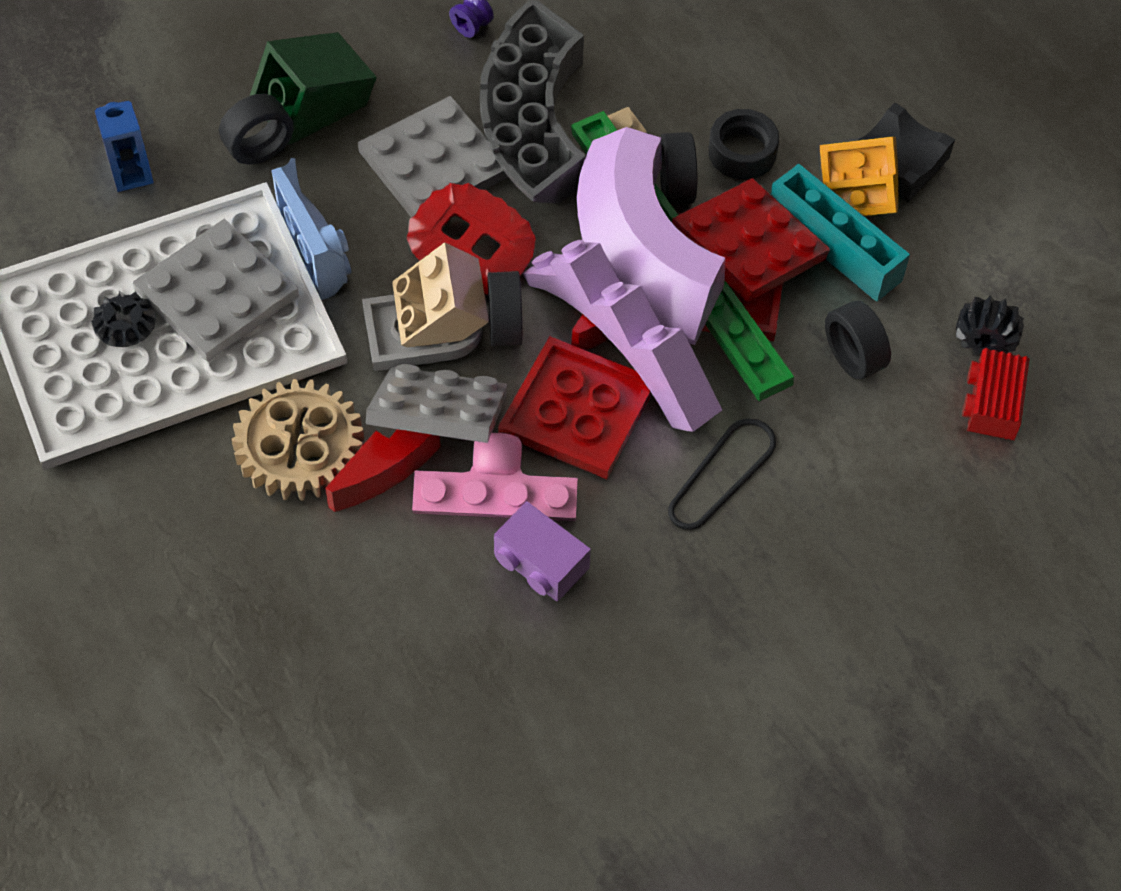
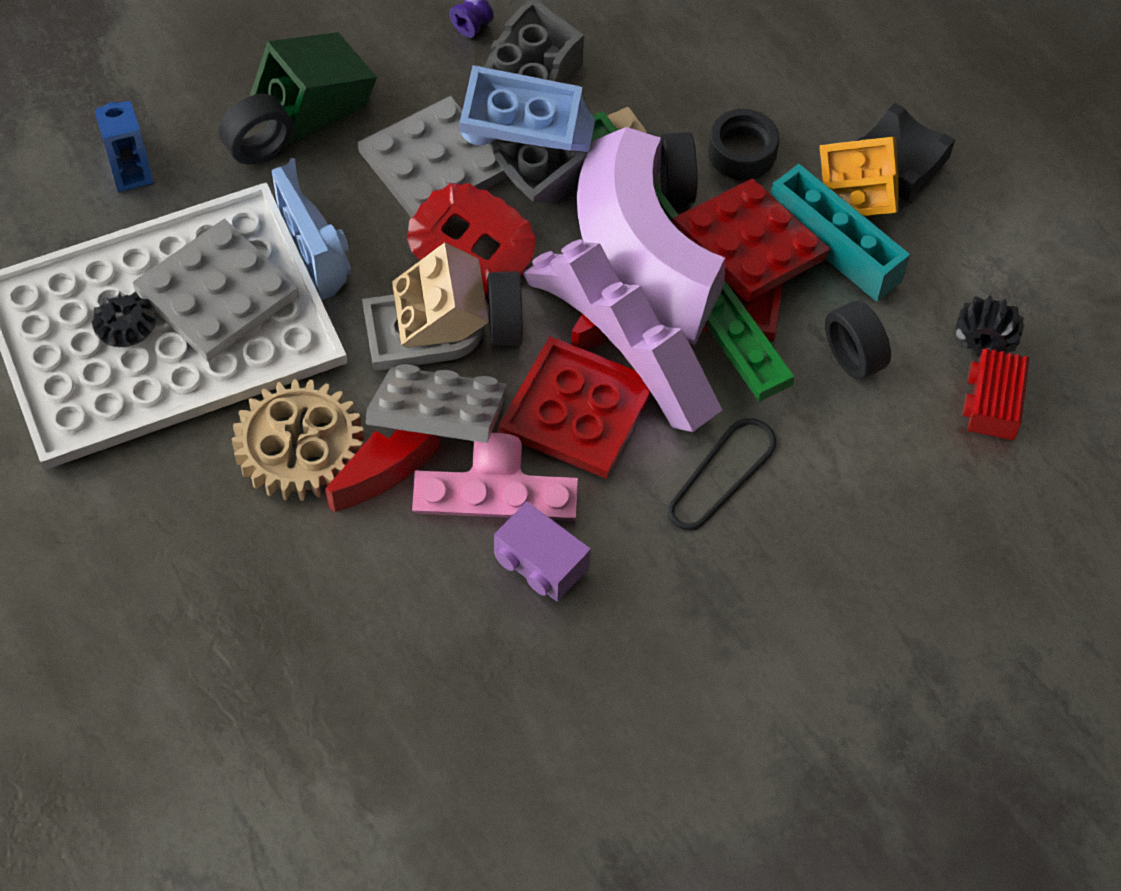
none -> light blue slope [459,65,595,152]

